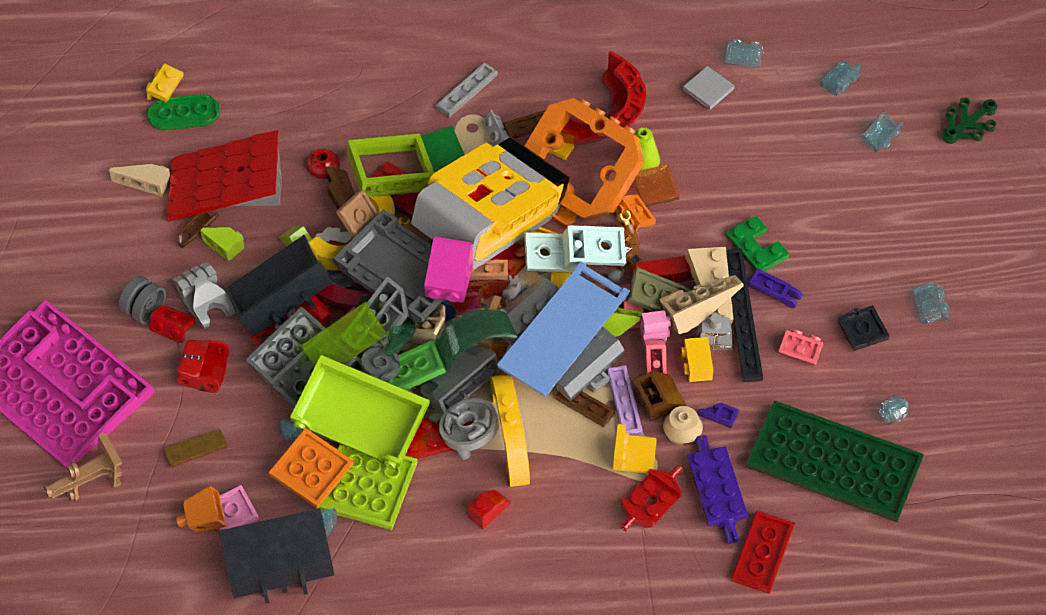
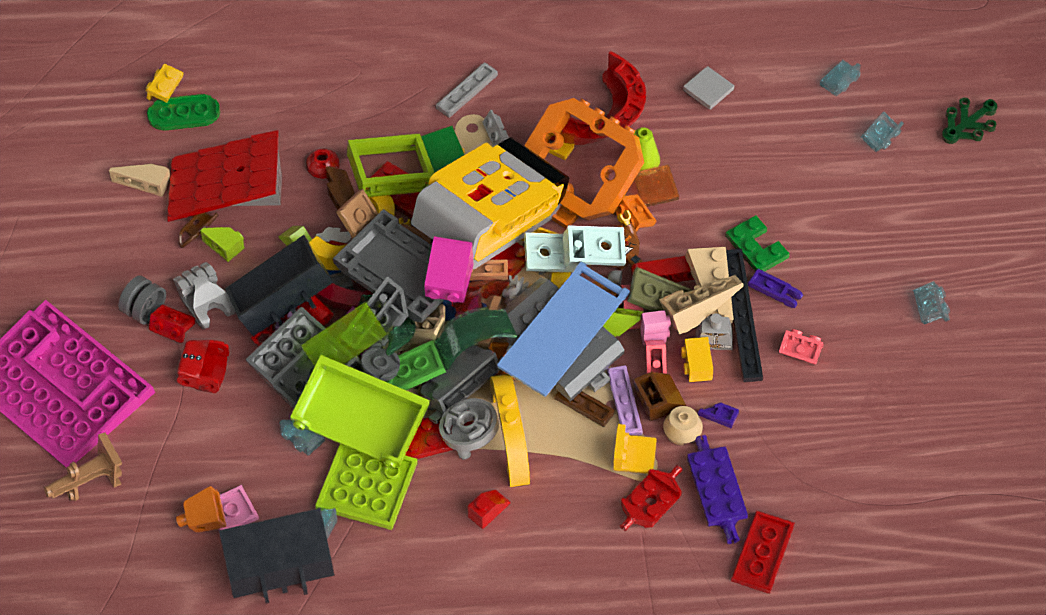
pearl gold tile [164,429,228,468] -> none
orange plate [269,428,354,509] -> none
reddish brown tile [503,110,546,140] -> none
clear light blue bracket [725,39,764,68] -> none
dark green plate [746,400,924,523] -> none
black plate [837,305,890,351] -> none
clear light blue head [879,395,909,425] -> none

